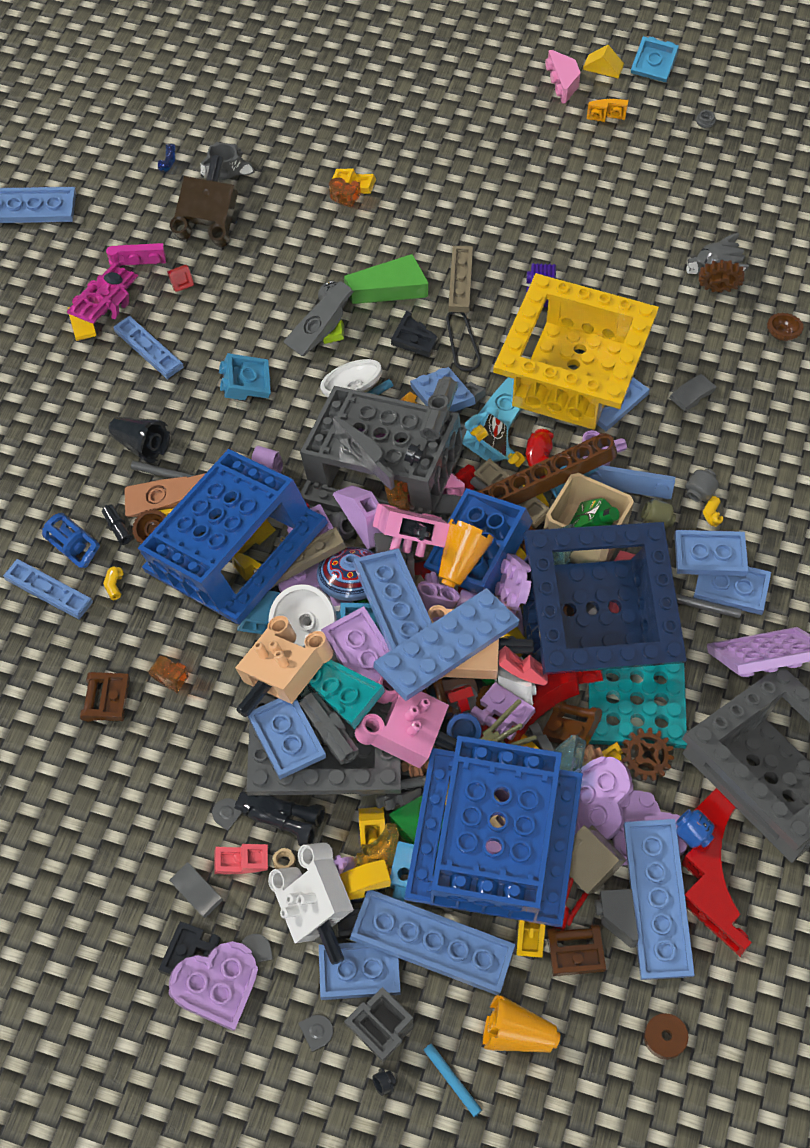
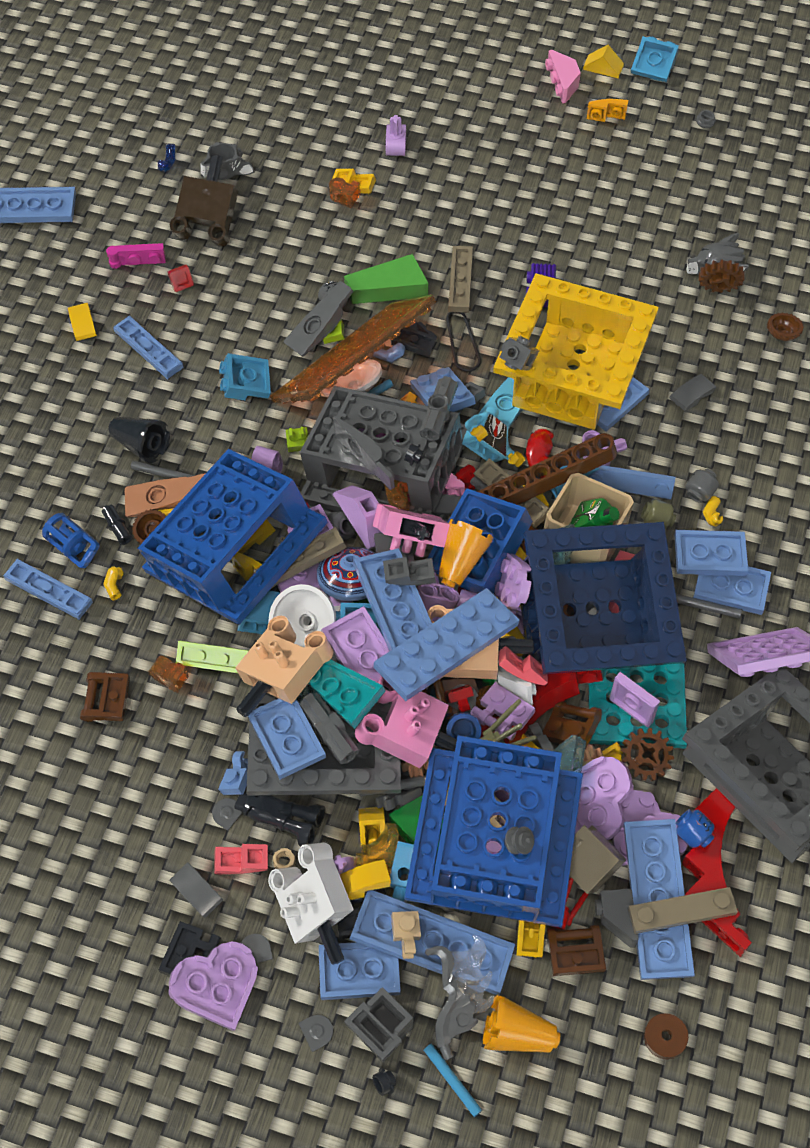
dark pink piece [67,264,138,324] -> none
none -> lime plate [175,640,249,673]
none -> medium blue plate [218,751,248,795]
none -> clear orange plate [270,295,437,404]
none -> lime tile [286,427,308,452]
none -> medium blue arm [373,343,405,363]
none -> dark grey slope [383,557,436,585]
none -> lavender beam [386,115,406,156]
none -> tan plate [391,911,421,959]
none -> piece [425,934,494,1060]
none -> dark grey brick [499,336,540,370]
none -> dark grey wheel [505,827,534,854]
none -> lavender plate [610,672,660,728]
none -> dark tan plate [628,887,738,934]

